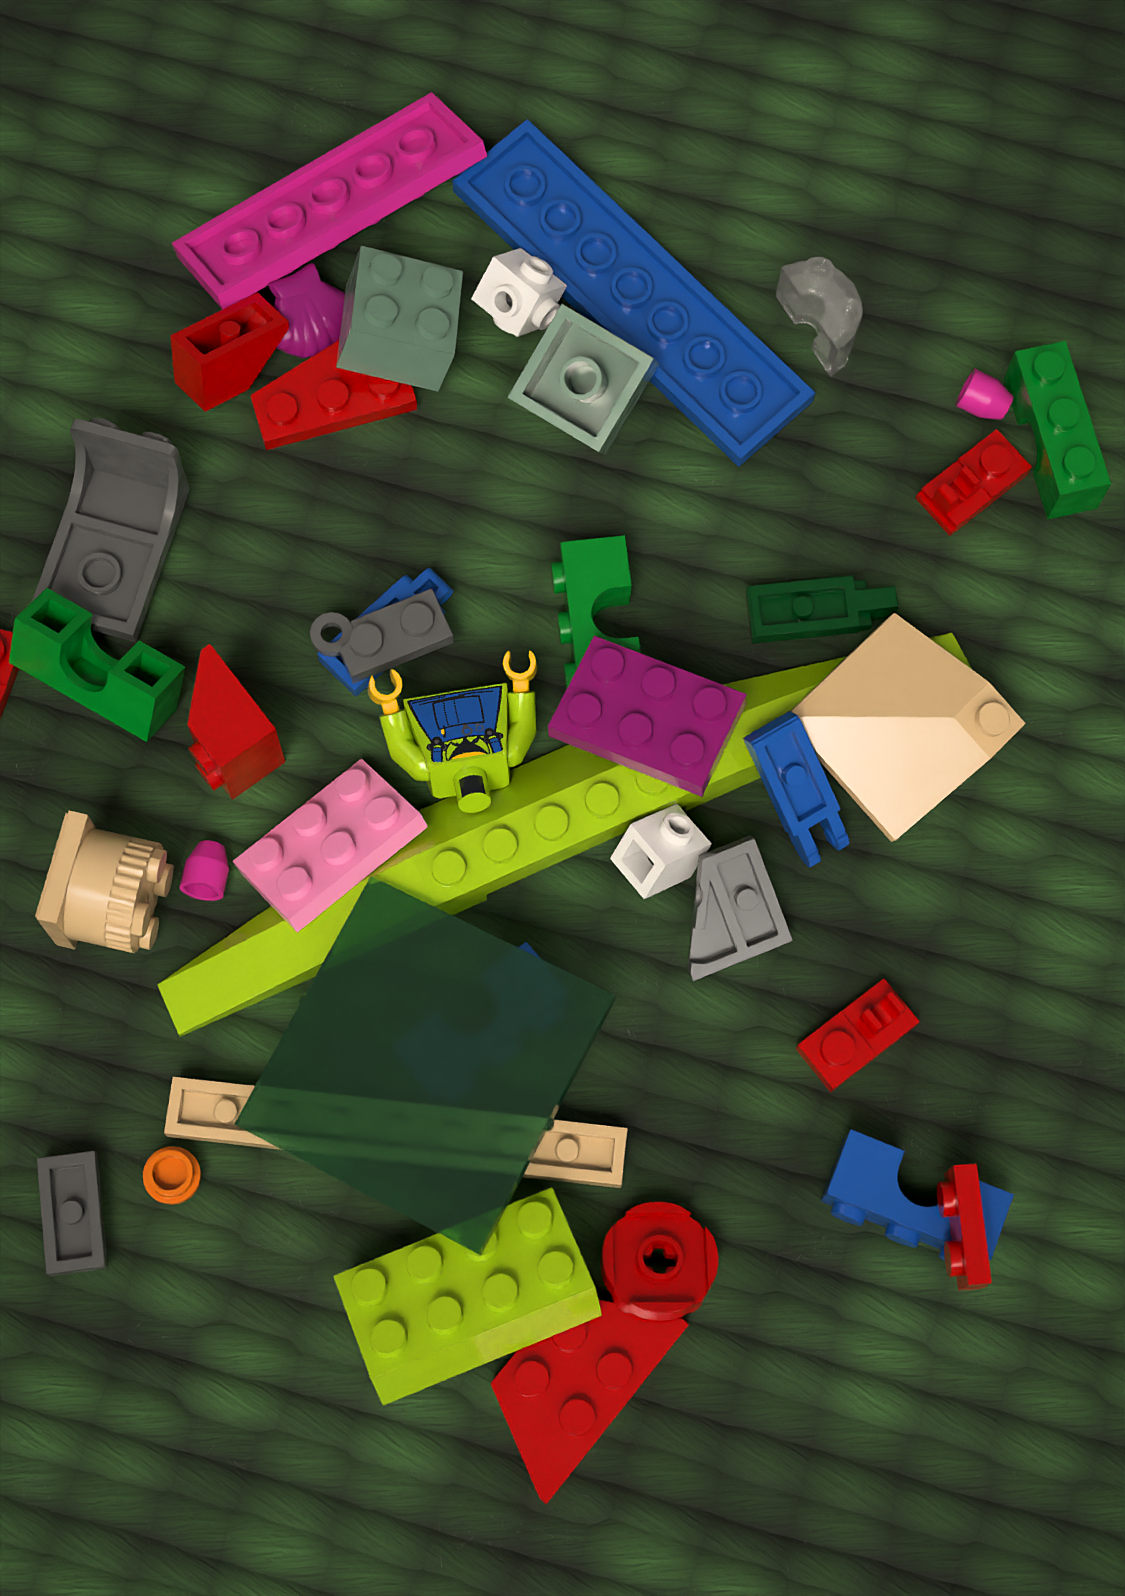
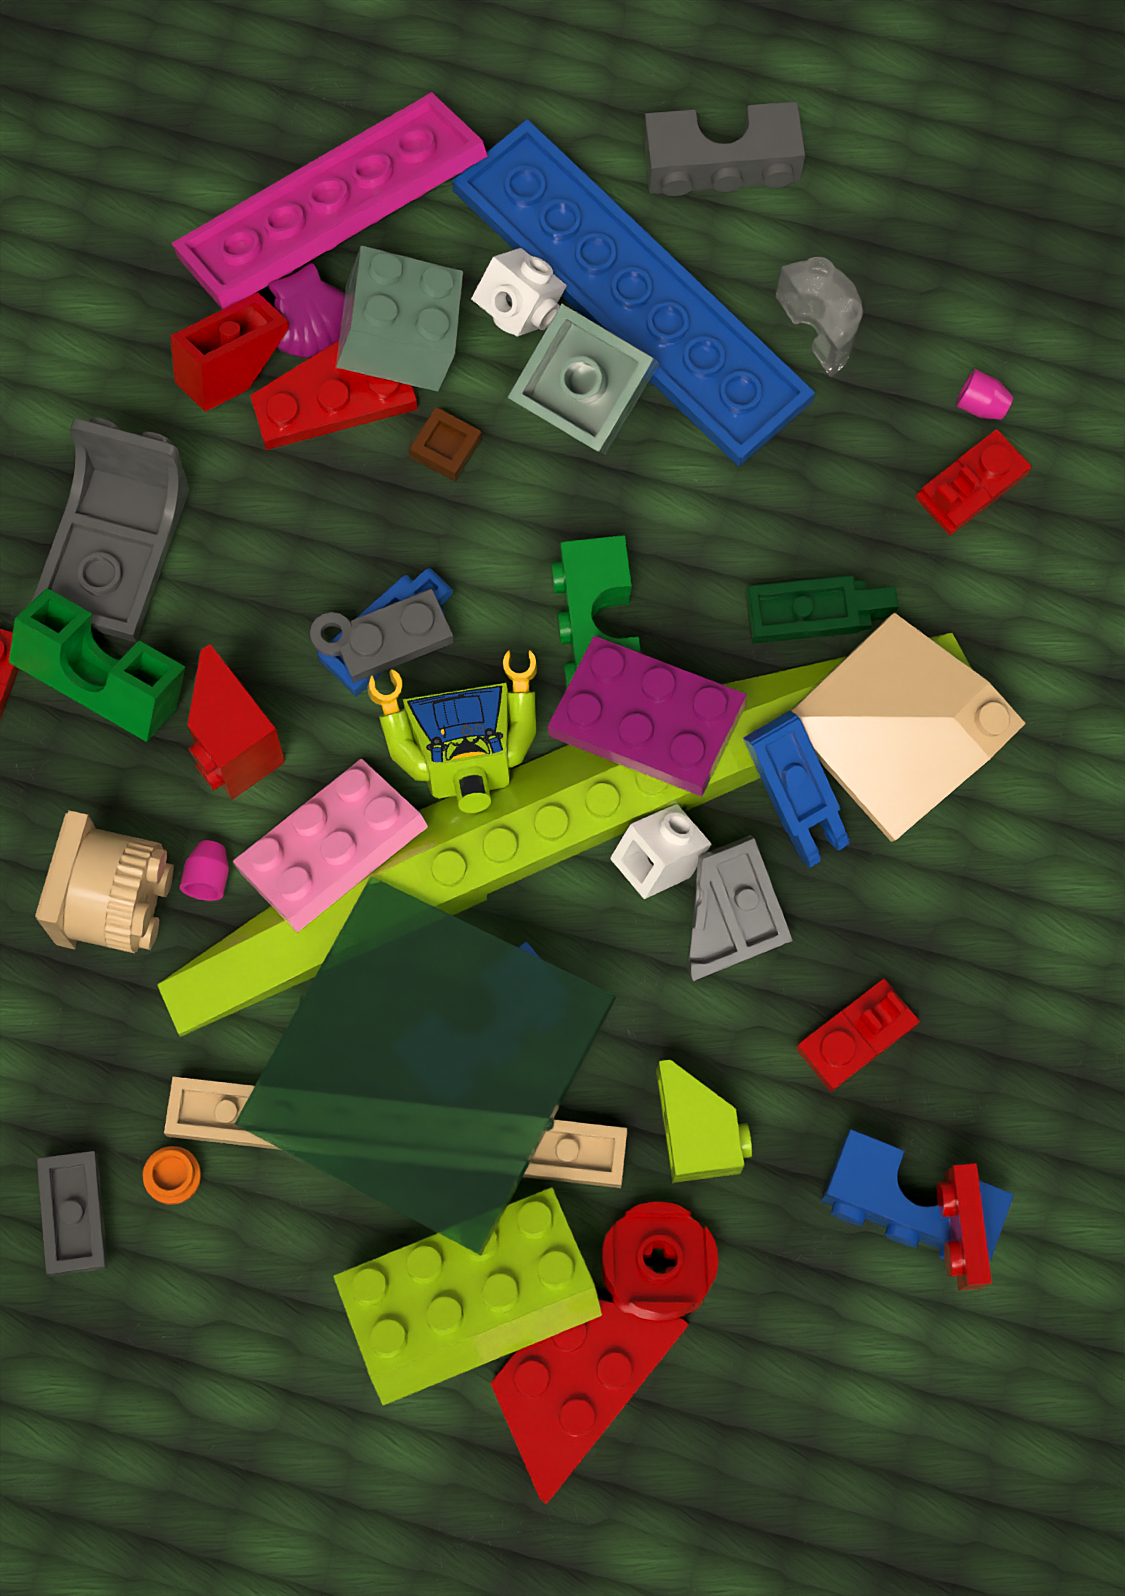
green arch [1003,341,1111,520] -> none
none -> reddish brown plate [409,407,482,482]
none -> dark grey arch [643,101,805,196]
none -> lime slope [656,1060,752,1183]

